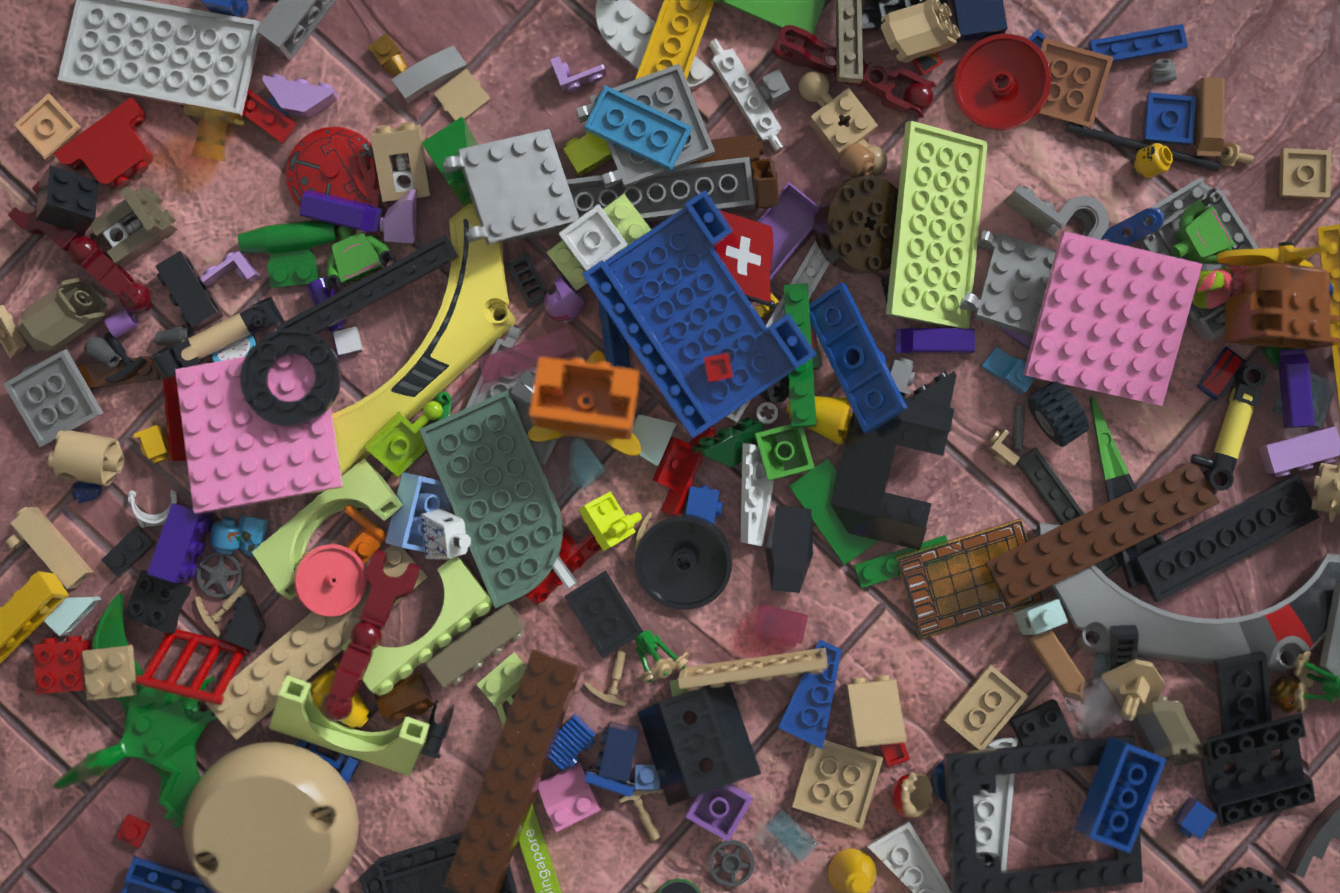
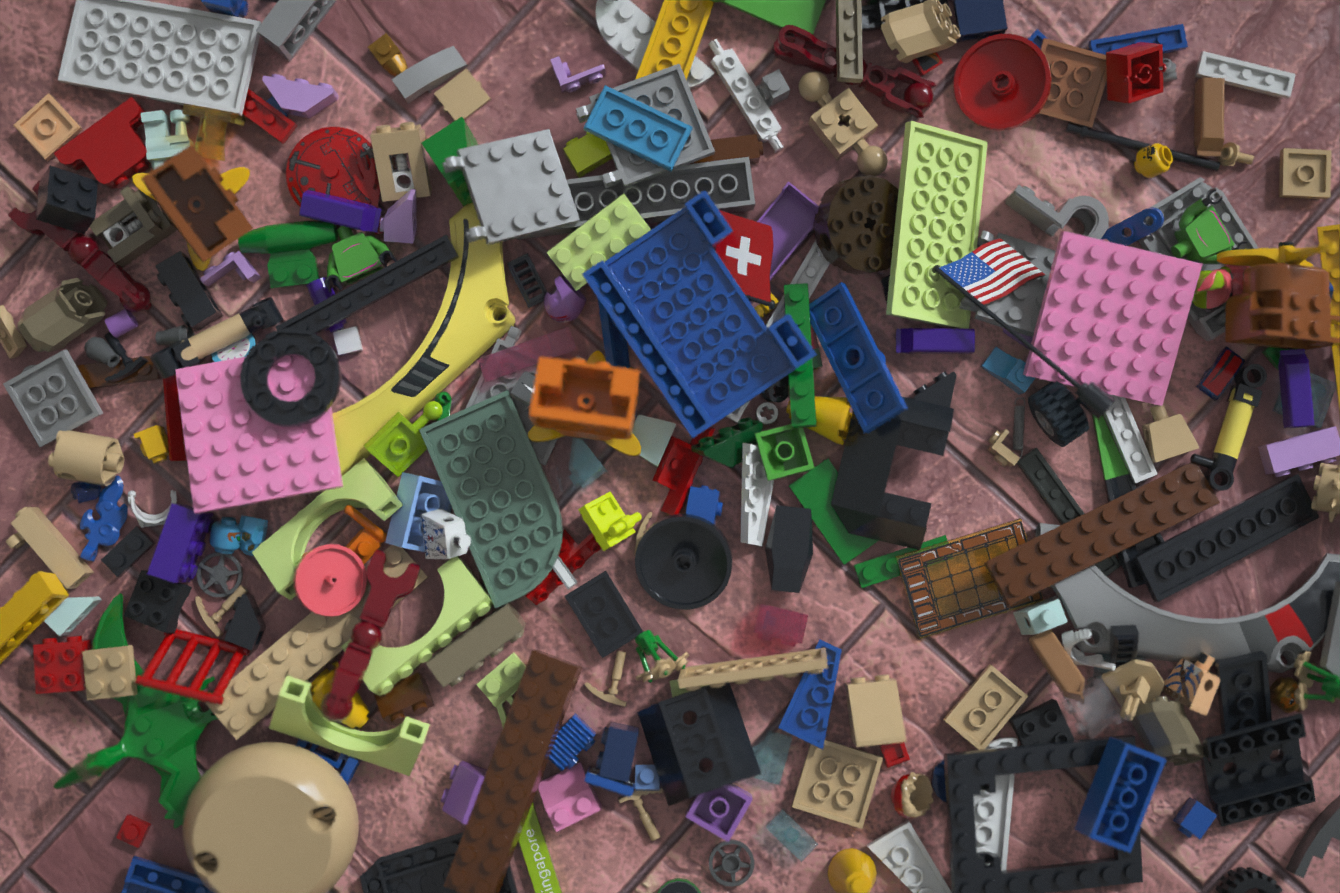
black piece [420,700,454,759] -> none
white plate [559,204,628,271] -> none
red plate [704,353,733,382] -> none
reddish brown brick [751,159,778,209] -> none
medium nougat head [838,142,875,178] -> none
light grey brick [889,358,915,397] -> none
blue plate [1143,92,1196,146] -> none
none -> blue piece [80,476,128,562]
none -> dark orange brick [132,144,253,271]
none -> light aqua hips [141,110,195,169]
none -> medium lavender slope [441,760,487,825]
none -> clear light blue tile [752,730,792,785]
none -> flag [932,238,1115,419]
none -> white helmet [1062,629,1115,671]
none -> white plate [1103,394,1157,484]
none -> red brick [1106,42,1166,104]
none -> tan torso [1142,404,1199,463]
none -> light nougat torso [1162,652,1220,716]
none -> white plate [1195,51,1296,99]

